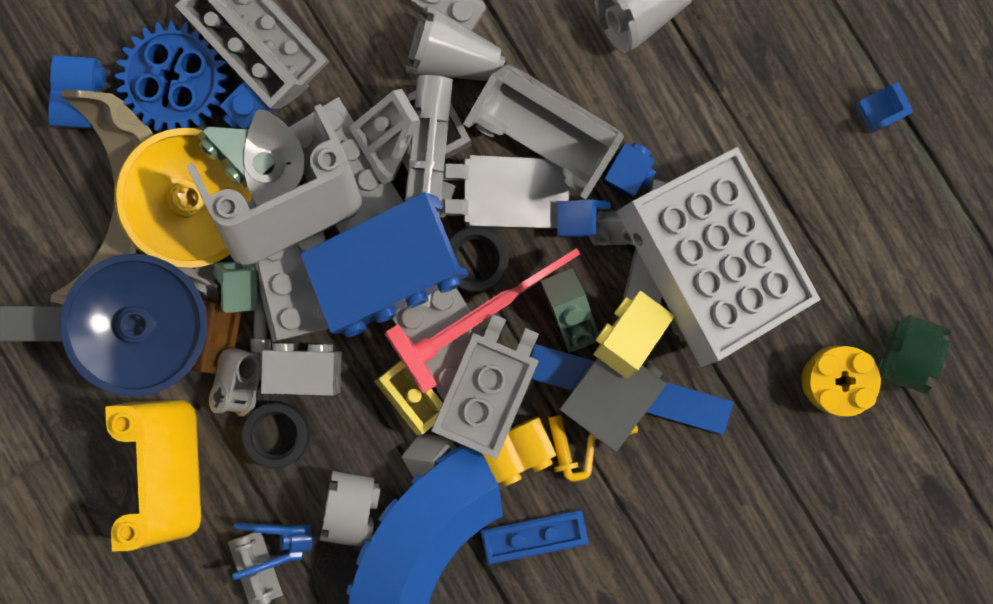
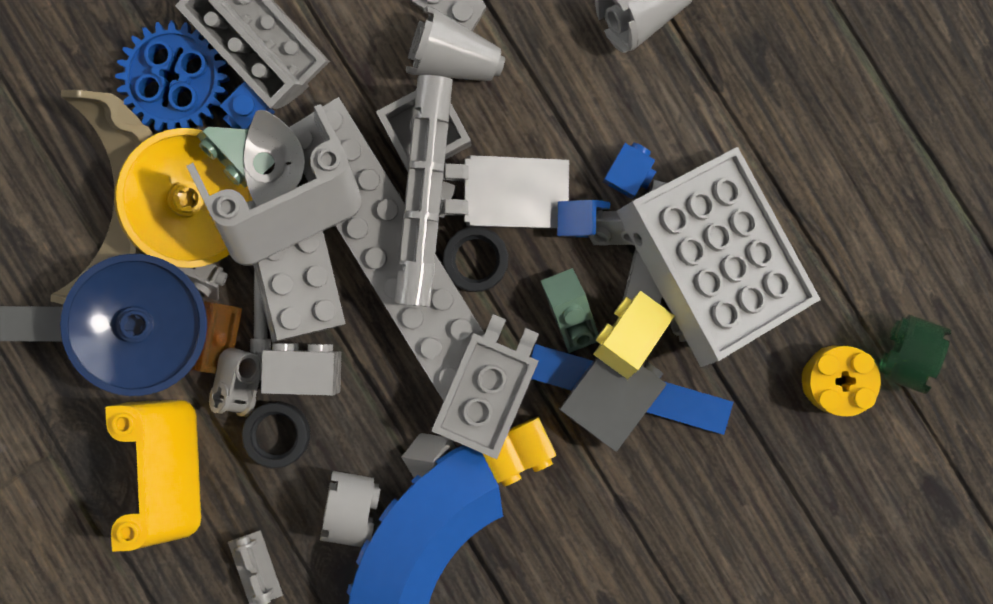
blue brick [49,56,107,130] -> none
sand green panel [213,261,257,313] -> none
blue plant [232,523,312,580] -> none
blue panel [301,192,469,337] -> none
light grey wing [349,88,420,185] -> none
light yellow brick [374,360,443,435] -> none
coral piece [385,248,580,393] -> none
light grey windscreen [463,64,624,200] -> none
blue tile [481,509,589,565] -> none
yellow piece [549,415,638,482] -> none
blue panel [856,82,913,134] -> none

